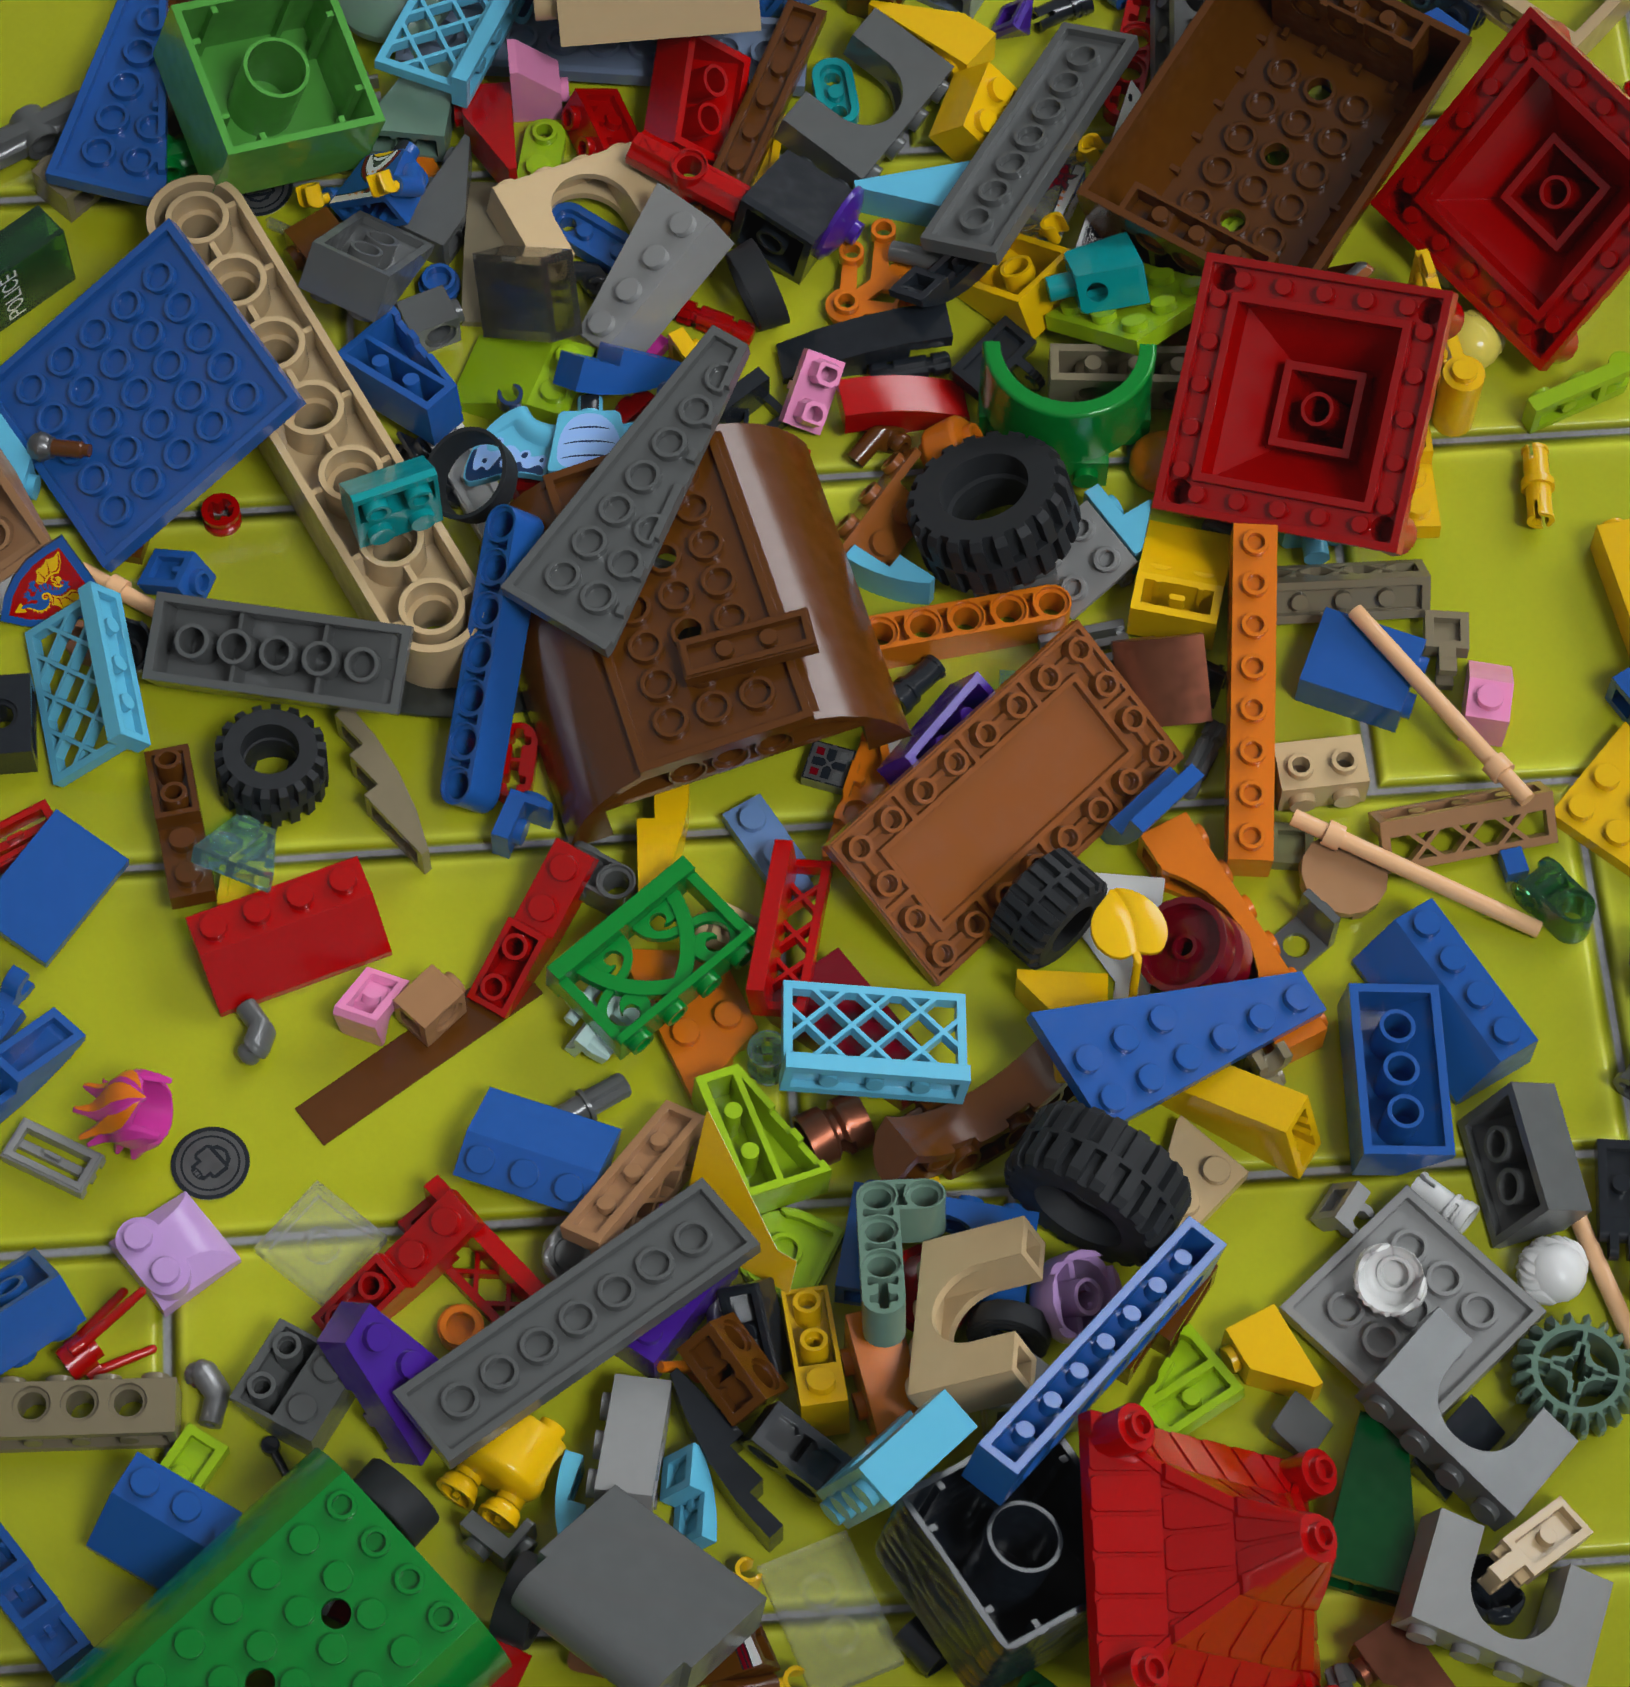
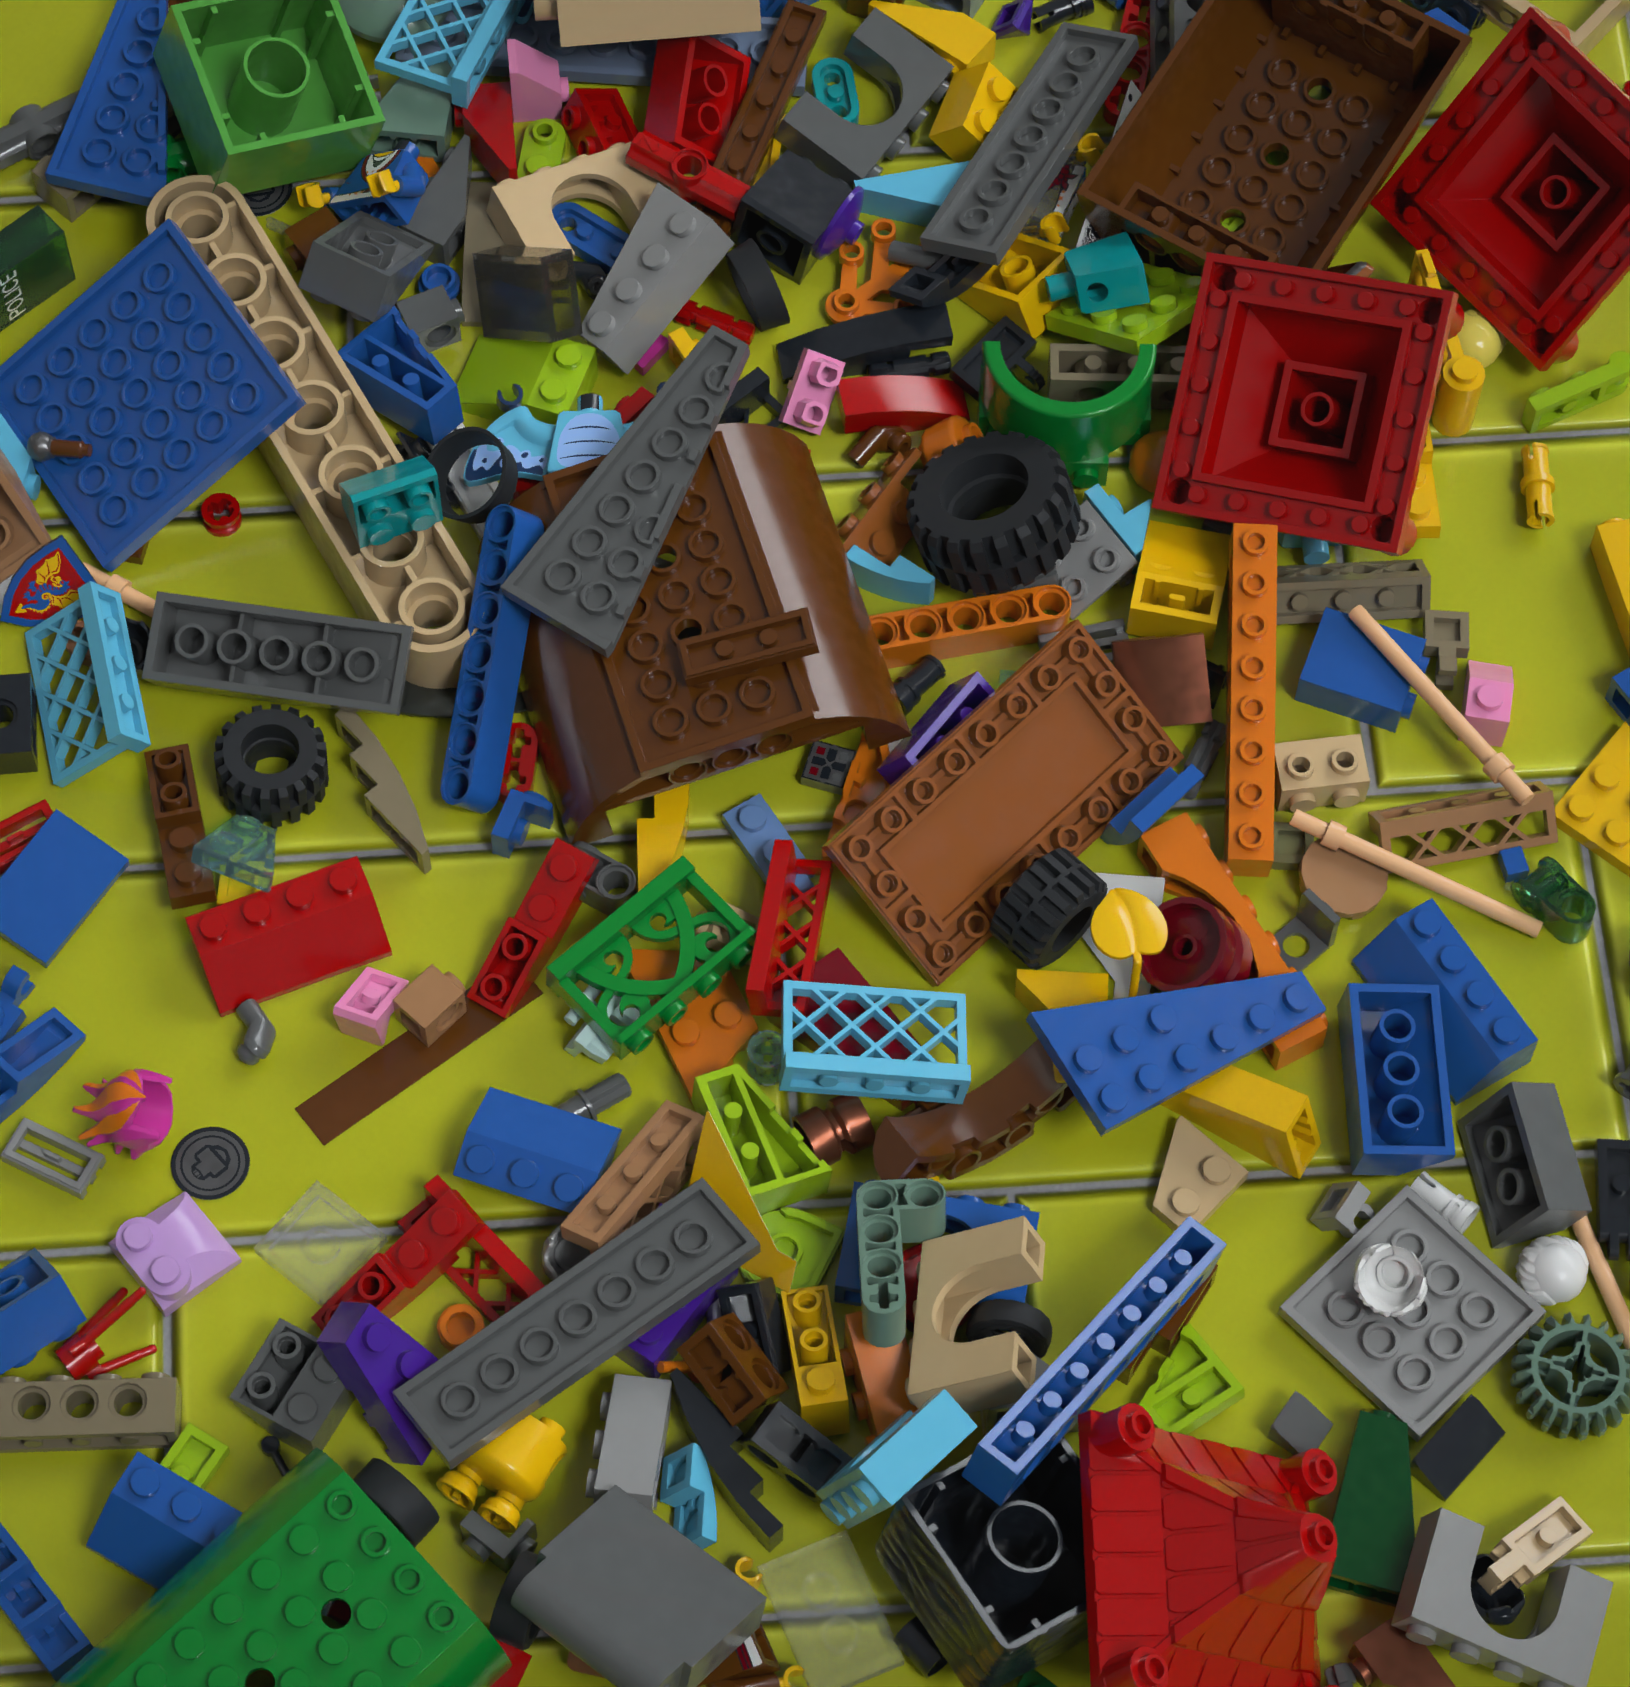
blue bracket [137,548,216,598] -> none
flat silver arm [184,1359,231,1429] -> none
blue slope [553,342,682,395] -> none
medium azure slope [555,1449,586,1535] -> none
black tyre [1004,1100,1192,1267] -> none
lavender cylinder [1029,1249,1122,1344] -> none
yellow slope [1220,1304,1323,1402] -> none
dark tan plate [1242,1040,1293,1086] -> none
arch [1354,1306,1579,1532] -> none

